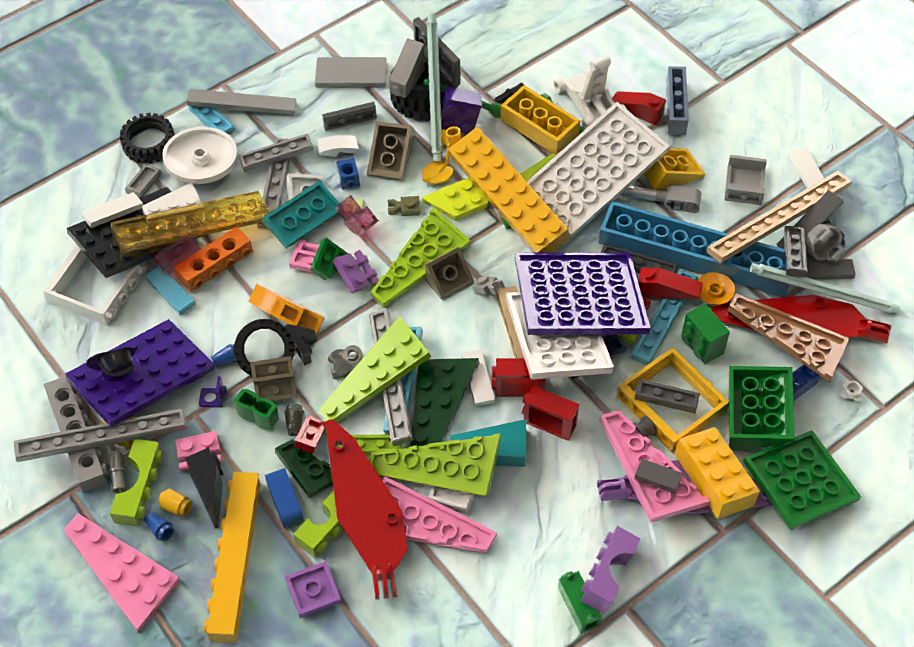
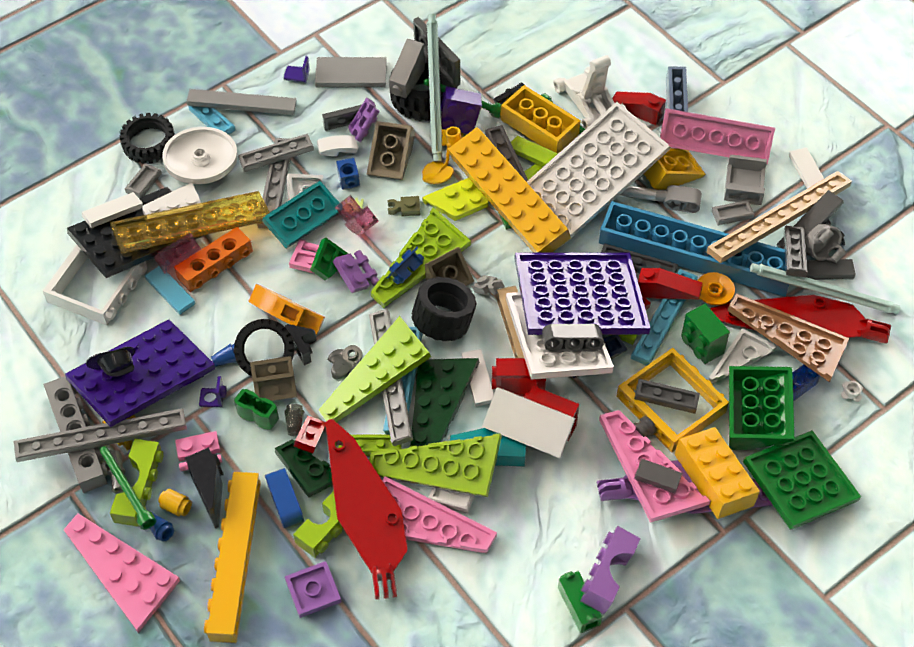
none -> green piece [100,447,156,530]
none -> dark purple bracket [283,56,310,82]
none -> medium lavender plate [348,97,380,142]
none -> blue hinge [387,247,424,284]
none -> black tyre [411,277,477,342]
none -> white tile [482,387,576,458]
none -> dark grey tile [485,125,528,182]
none -> lime tile [510,135,558,167]
none -> dark grey beam [542,324,604,352]
none -> bright pink plate [660,108,775,164]
none -> white wing [709,328,777,384]
none -> light grey tile [712,200,754,225]

